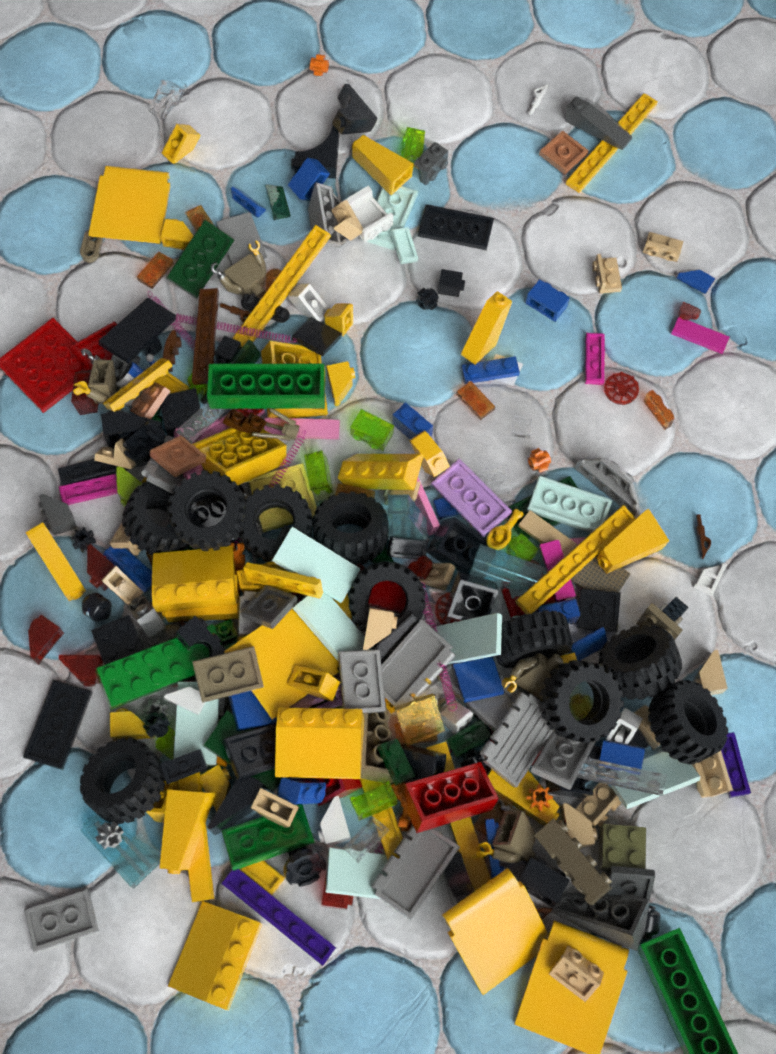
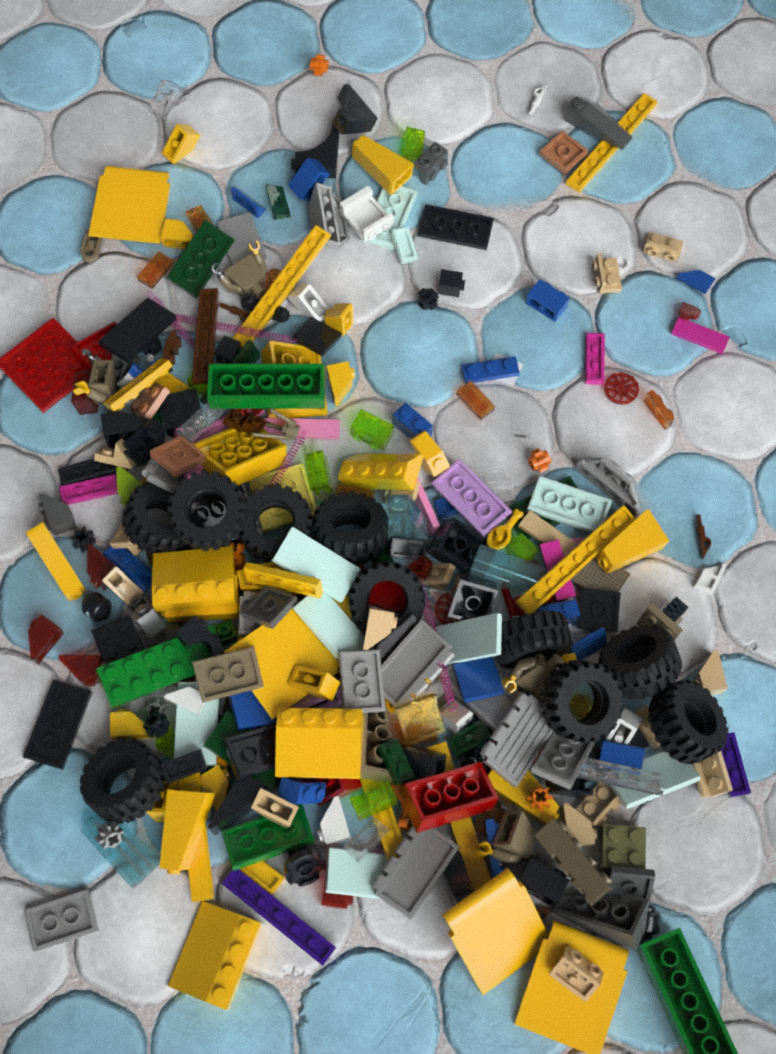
tan slope [331,200,363,241] -> none
yellow slope [461,291,512,365] -> none

